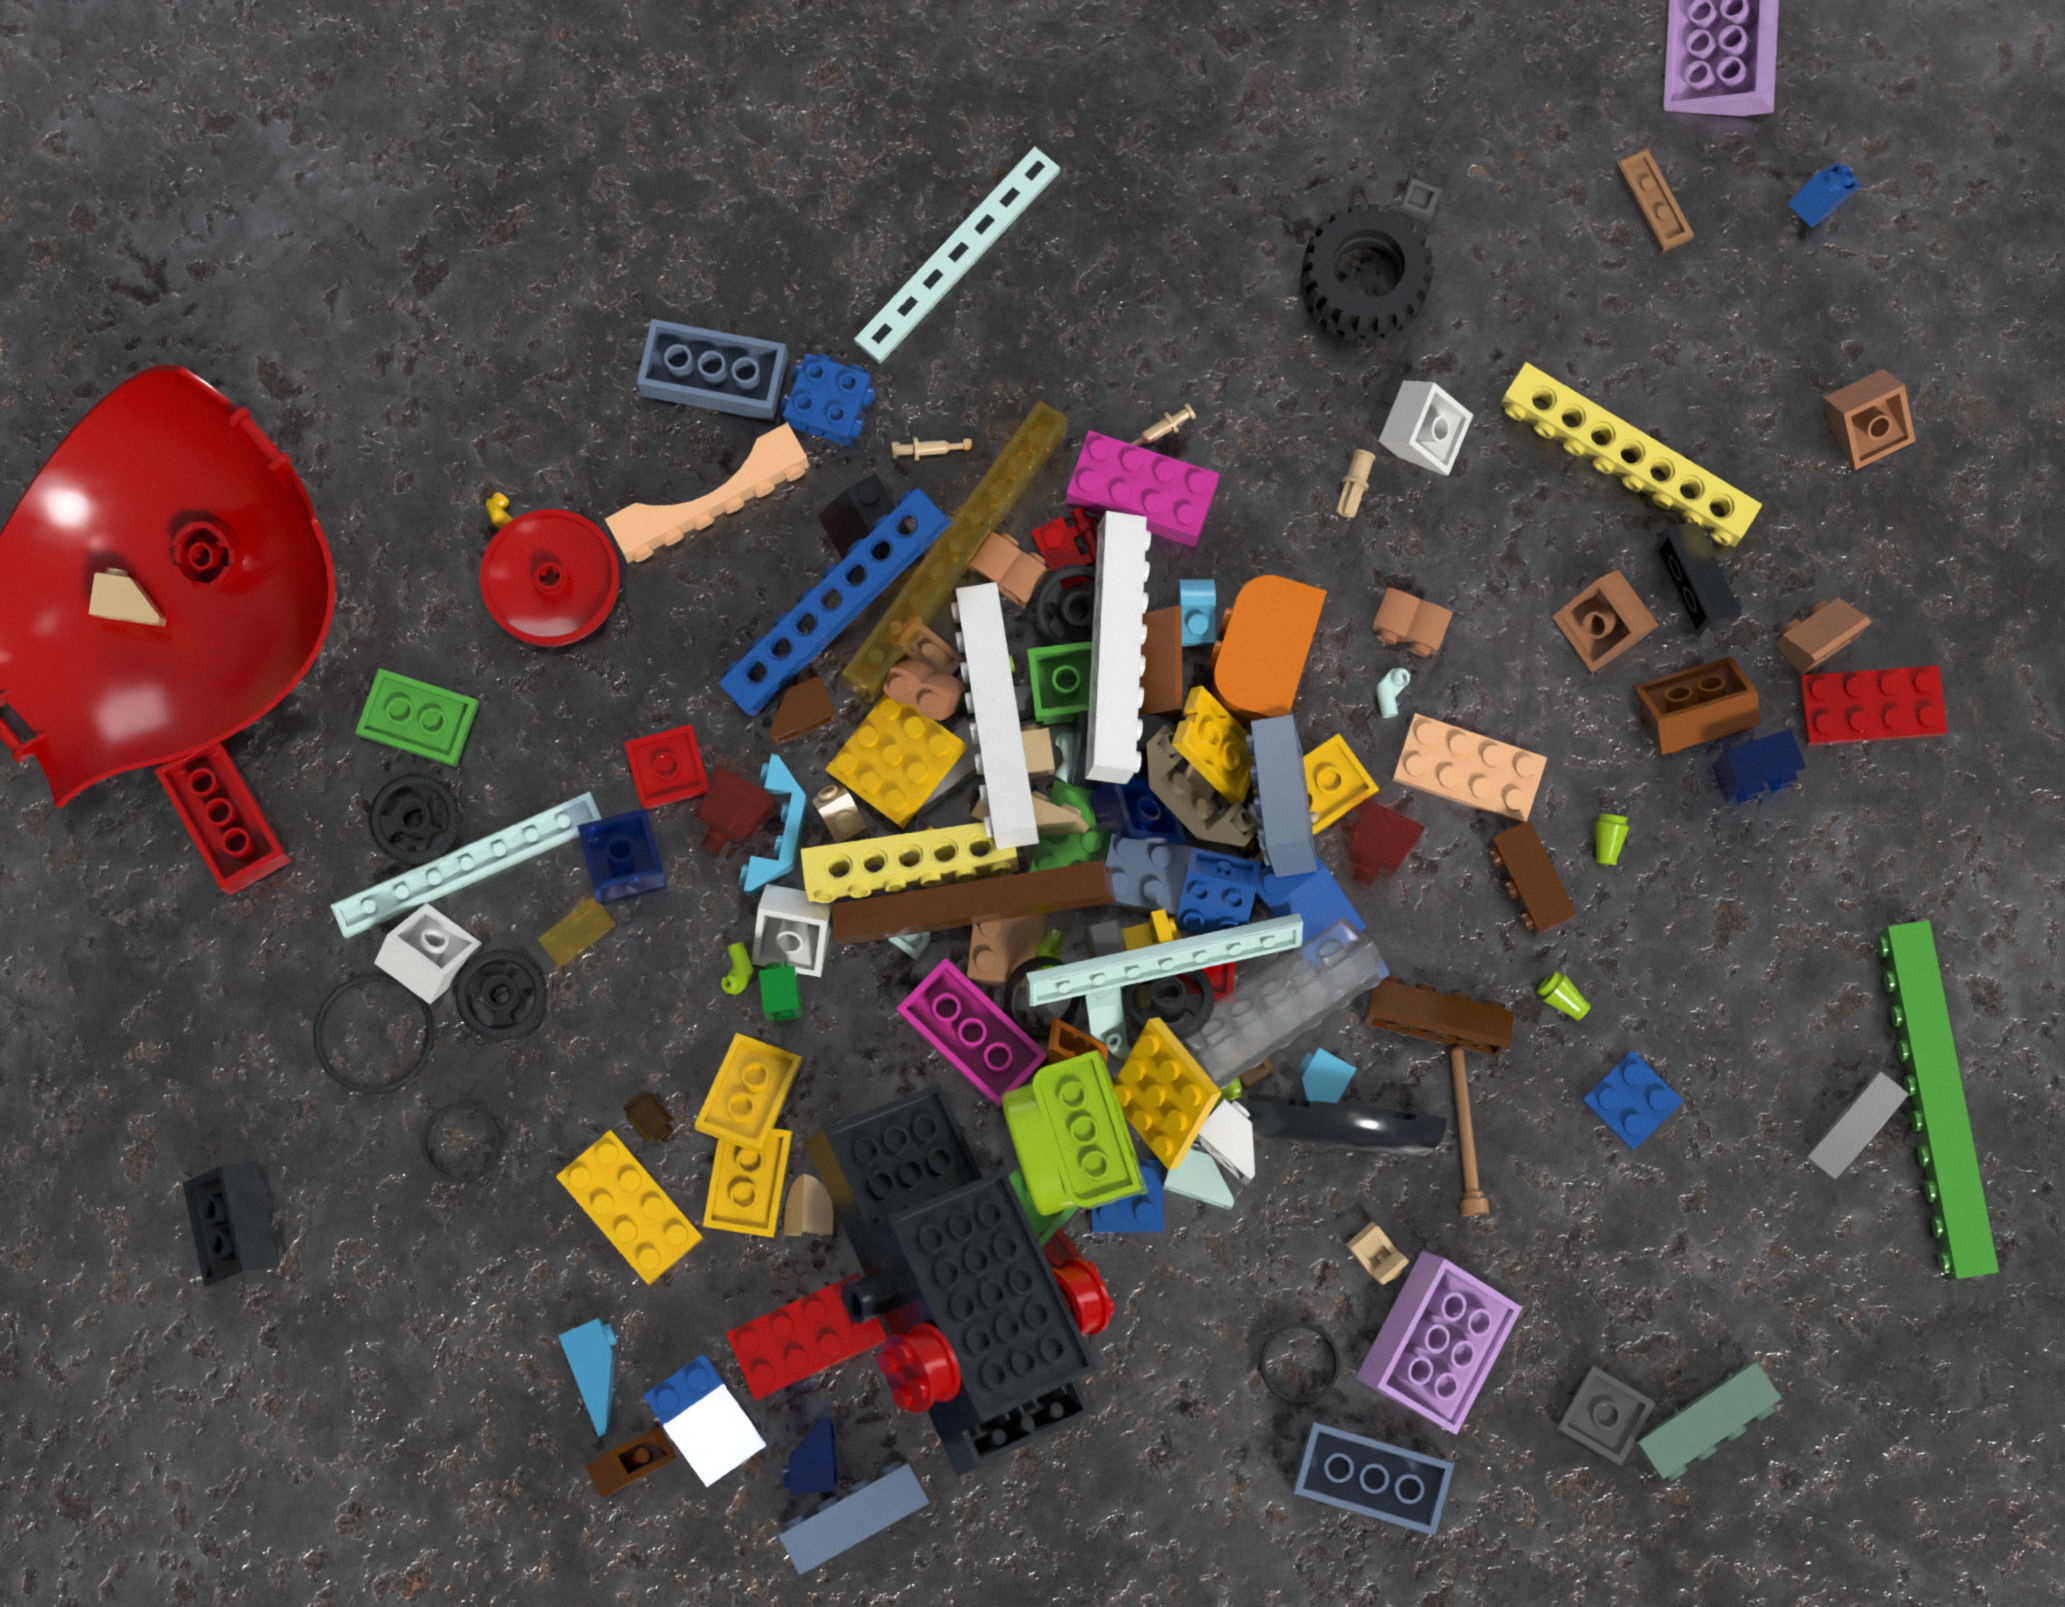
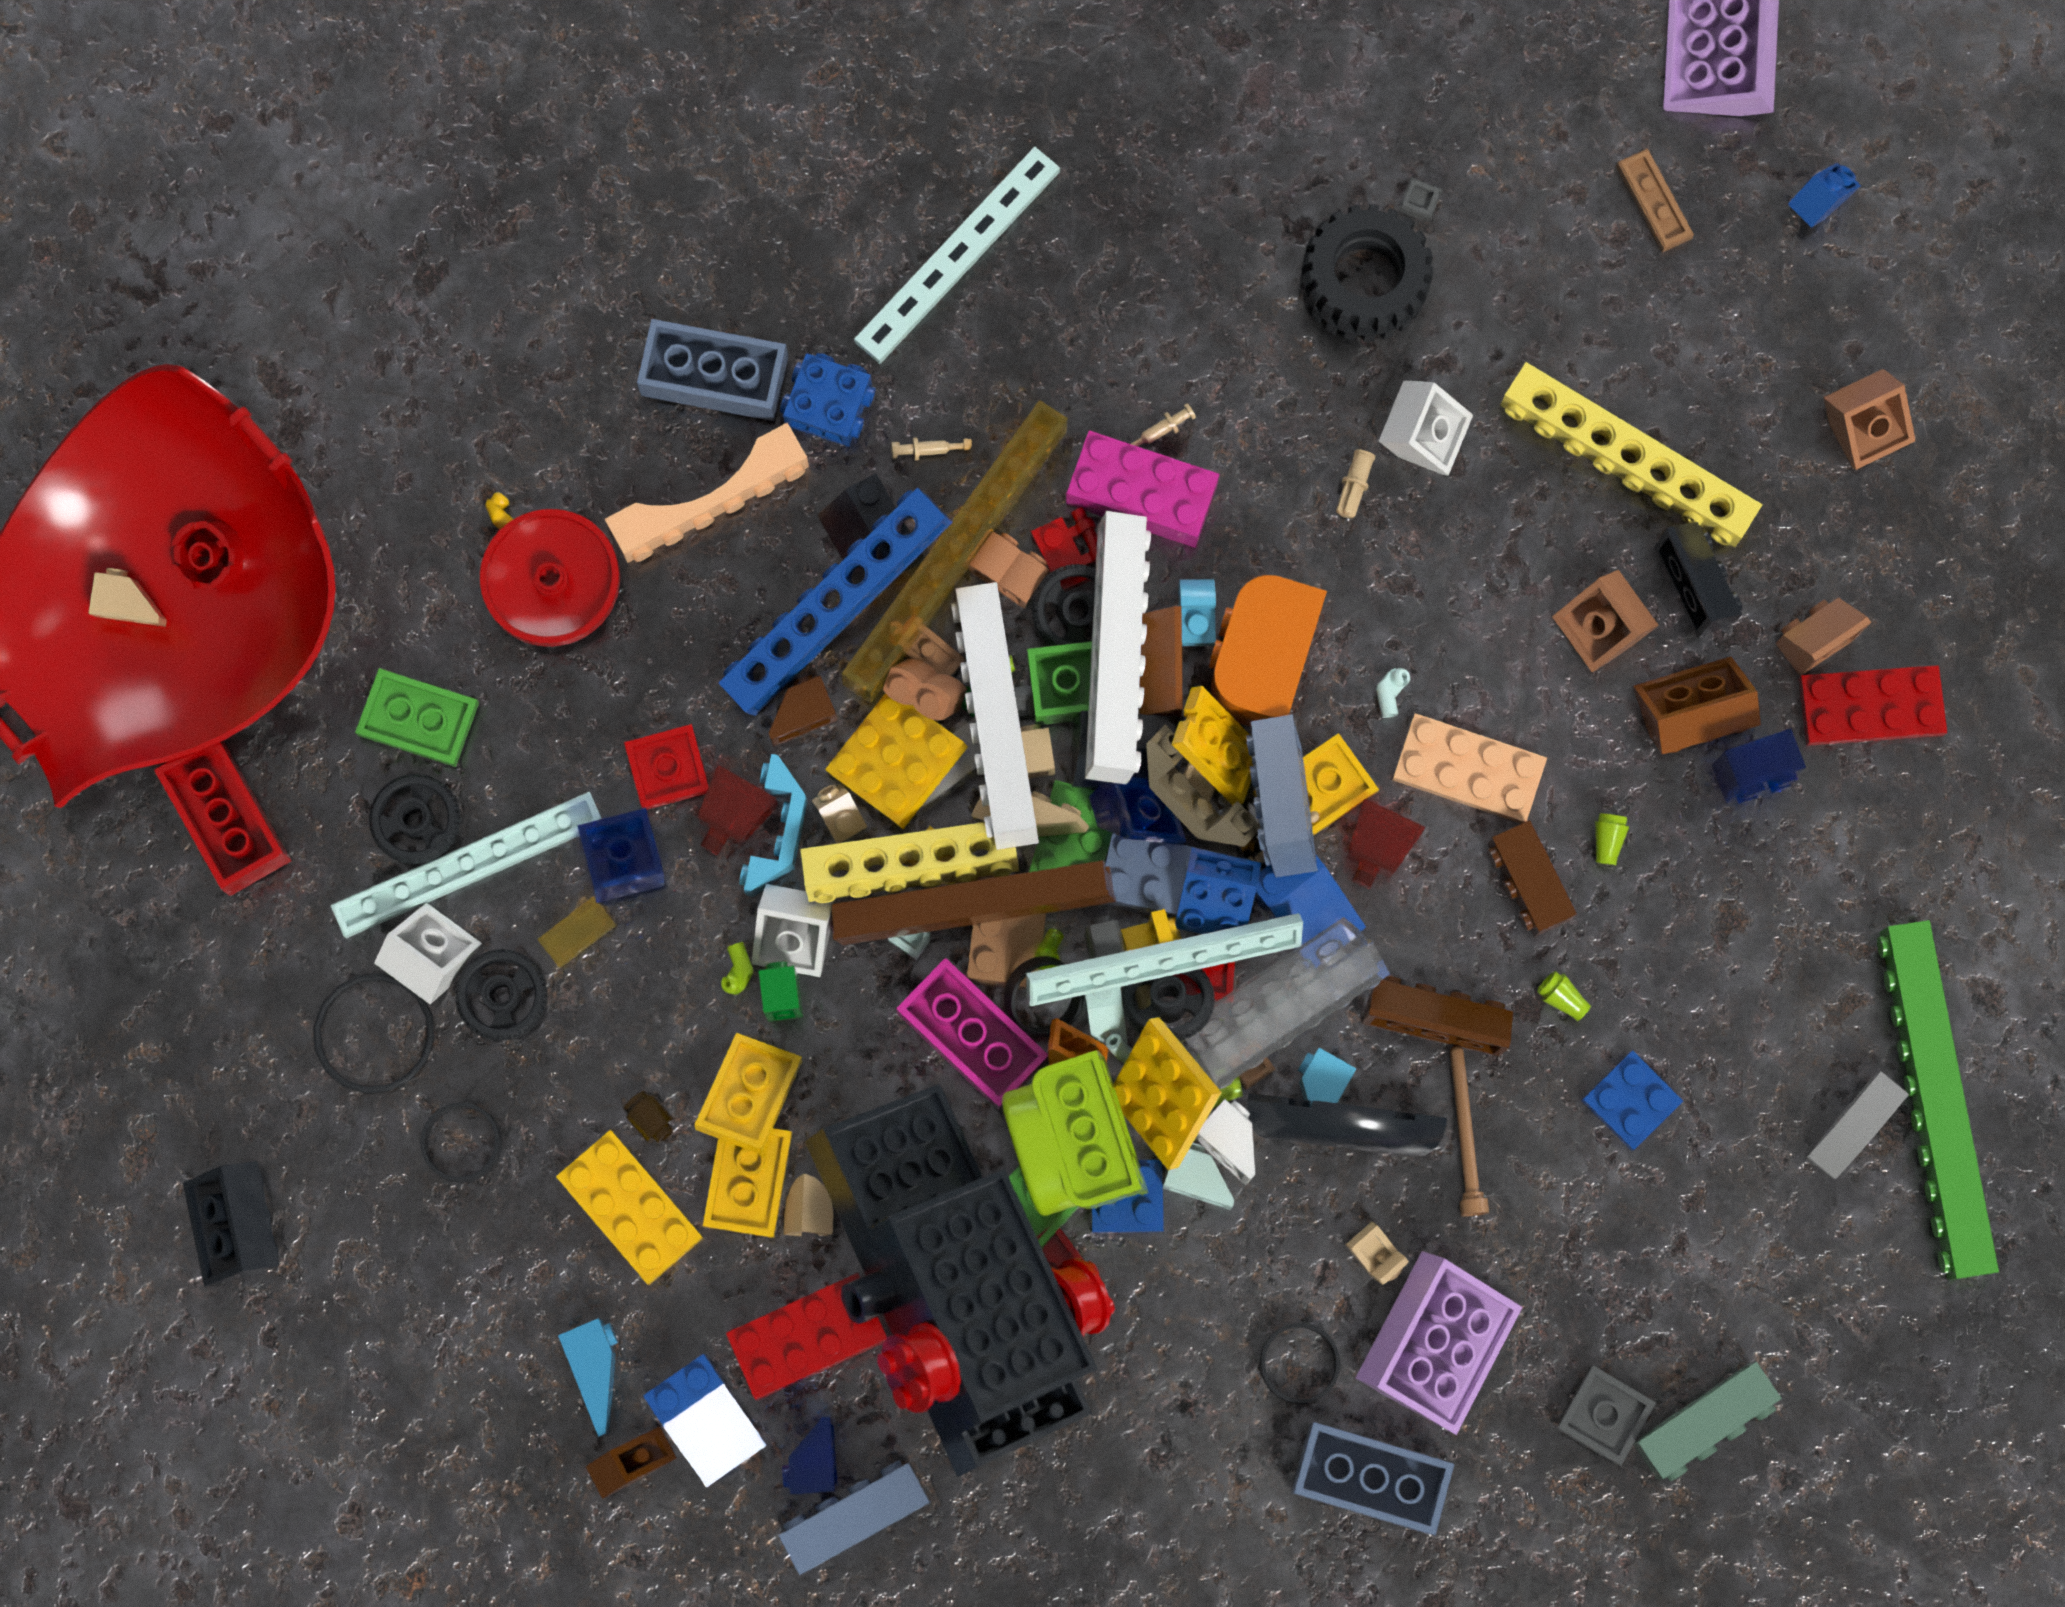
light aqua arm [1054,731,1073,784] -> none
nougat brick [1372,587,1453,657] -> none

